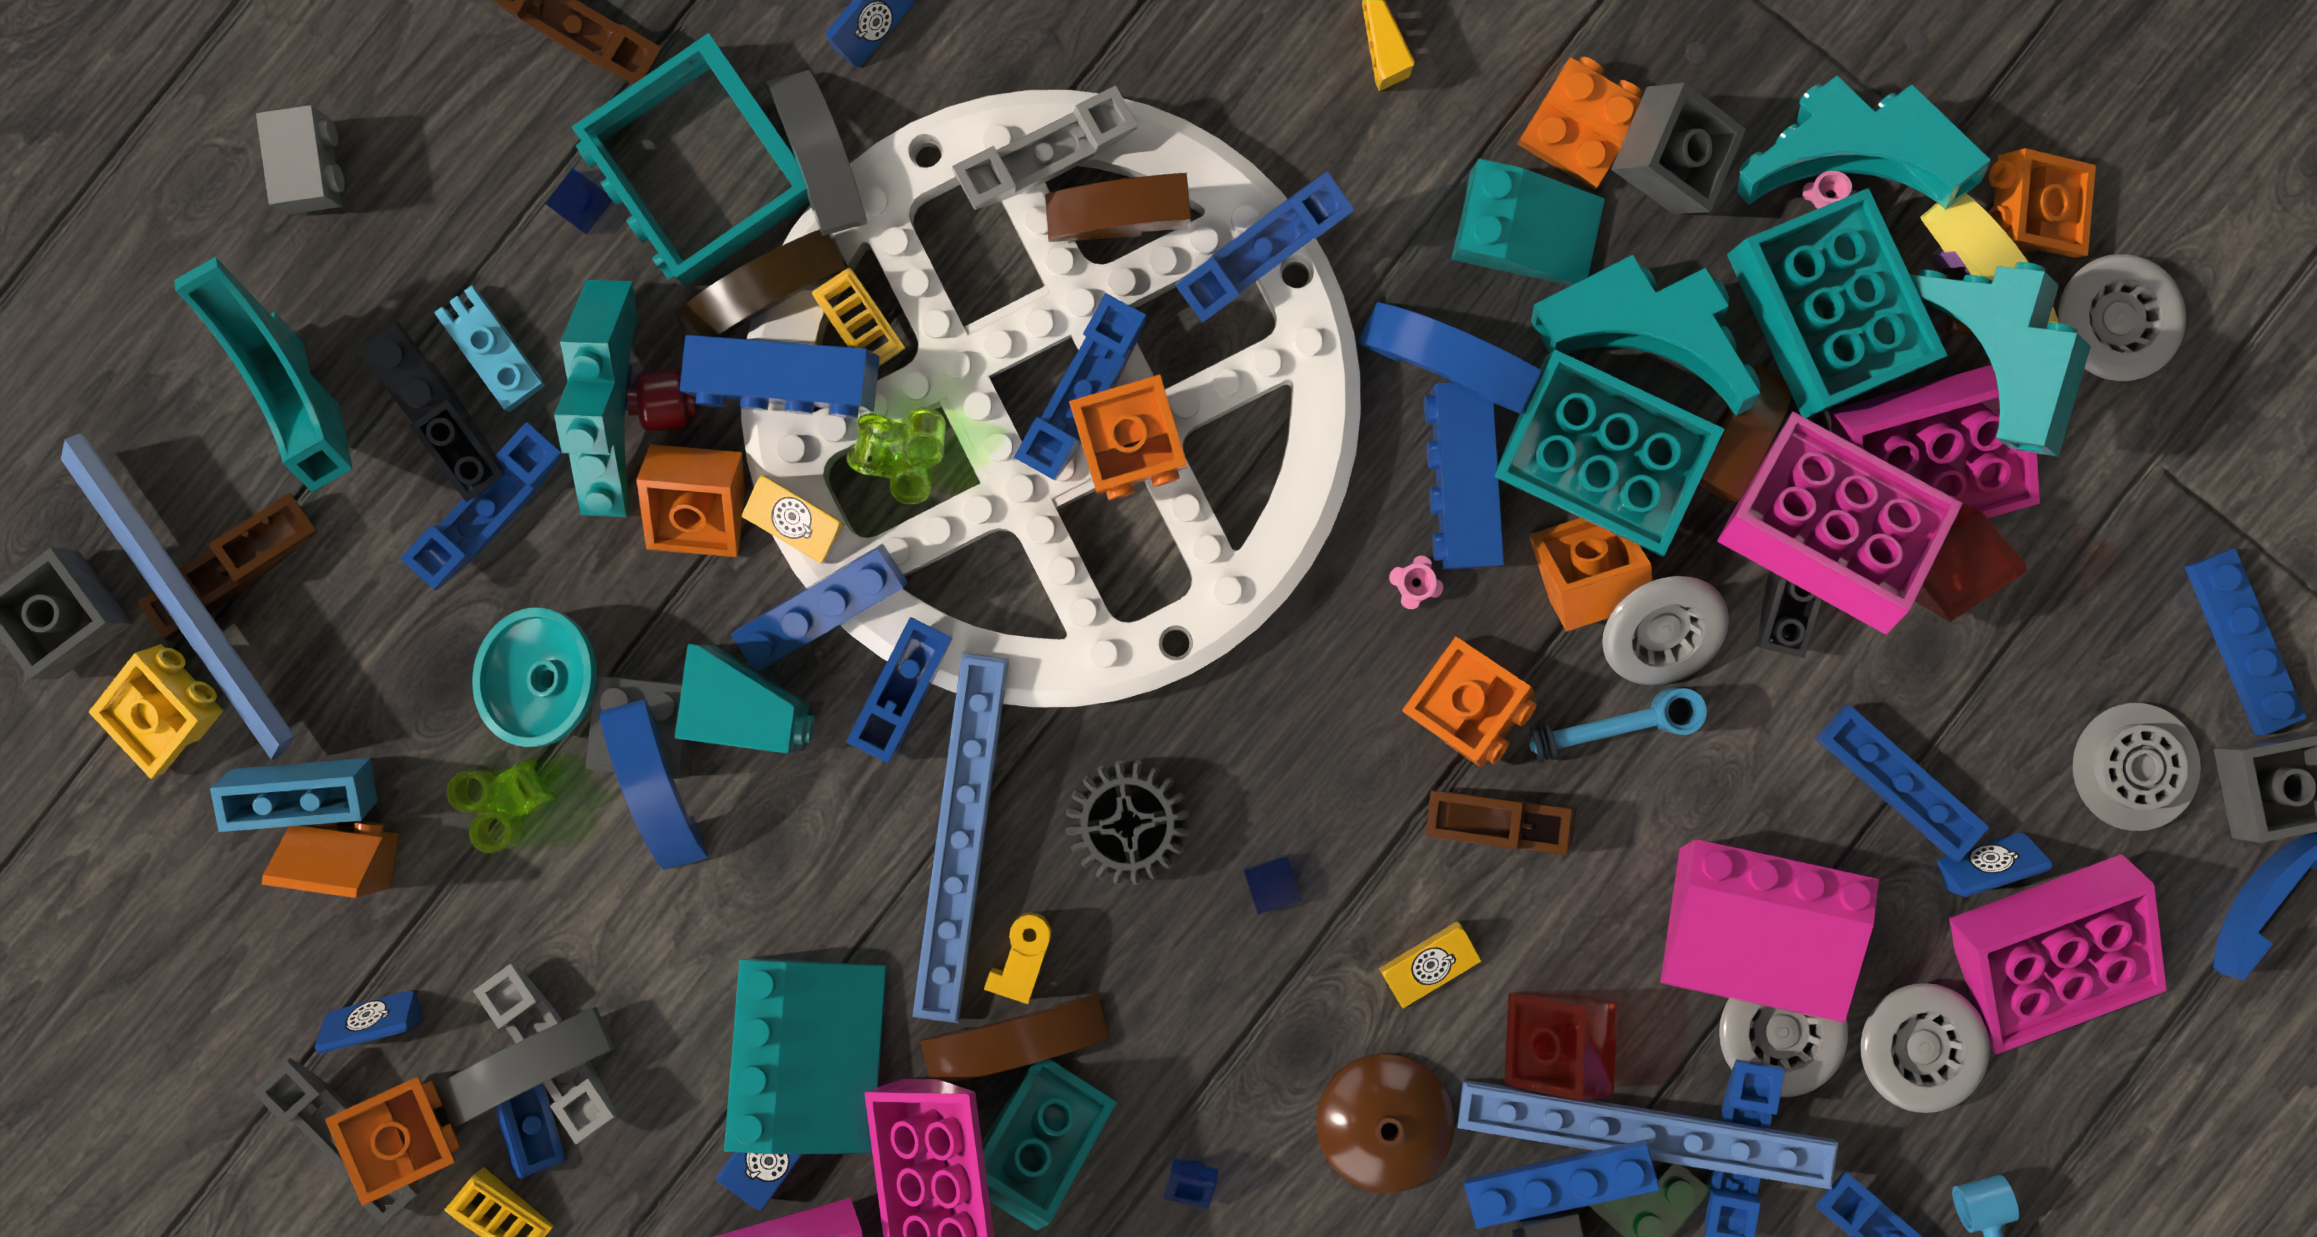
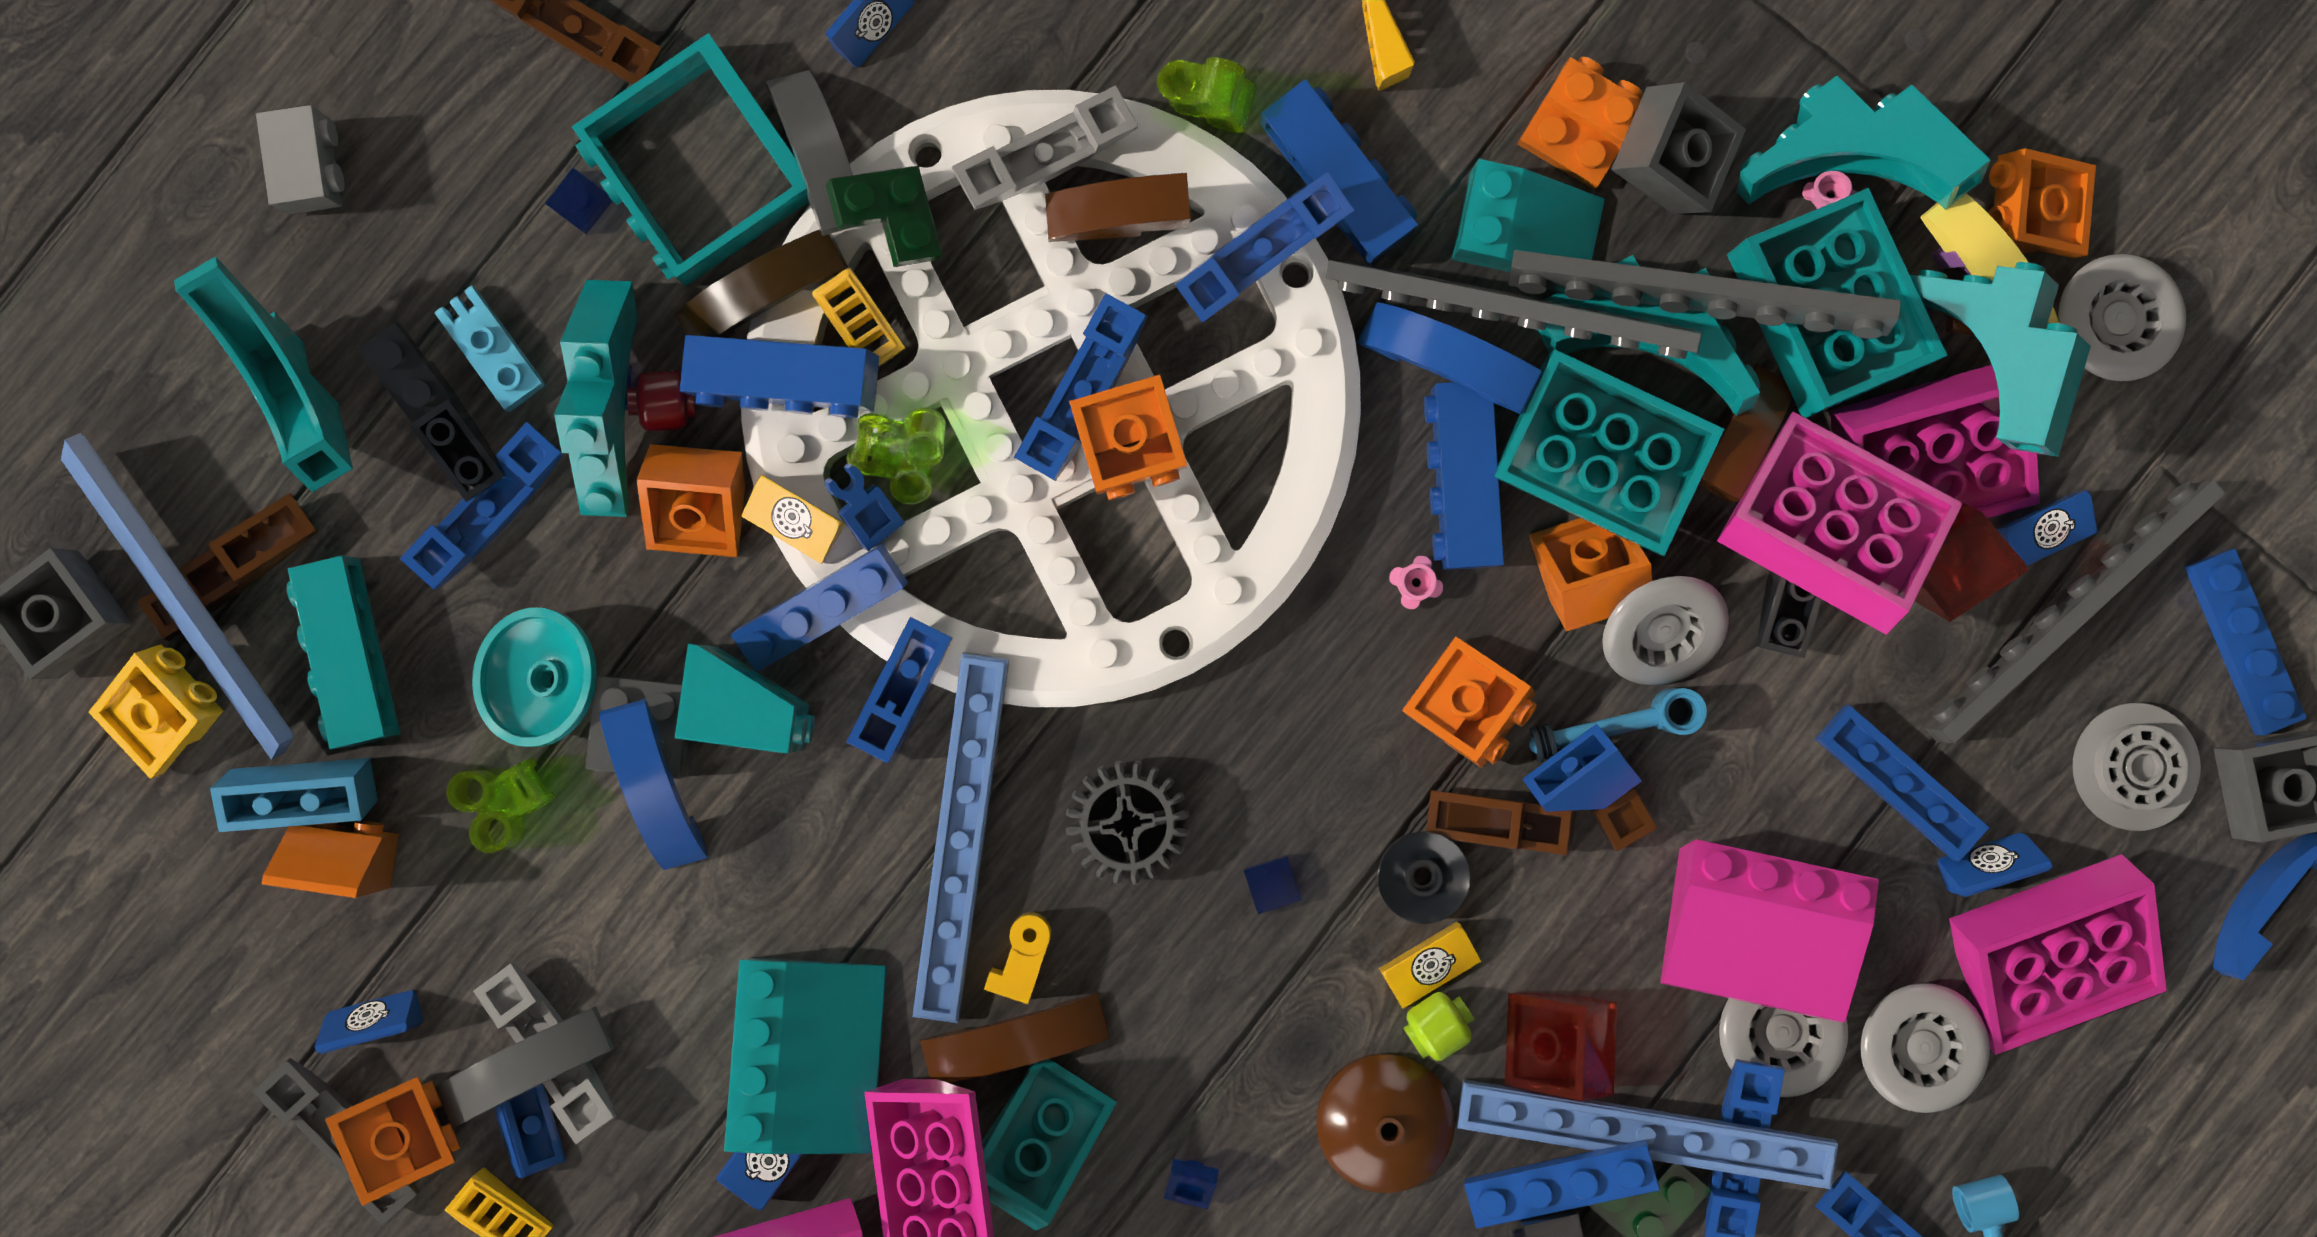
none -> teal brick [287,555,401,749]
none -> blue plate [824,464,905,551]
none -> dark green plate [826,165,942,267]
none -> clear neon green piece [1157,57,1257,133]
none -> blue brick [1259,79,1418,265]
none -> dark grey plate [1326,259,1703,359]
none -> black dish [1377,831,1470,924]
none -> lime head [1403,992,1475,1061]
none -> dark grey plate [1509,250,1901,339]
none -> blue slope [1522,724,1641,812]
none -> reddish brown plate [1591,788,1657,851]
none -> dark grey plate [1925,480,2226,744]
none -> blue slope [1993,489,2098,571]

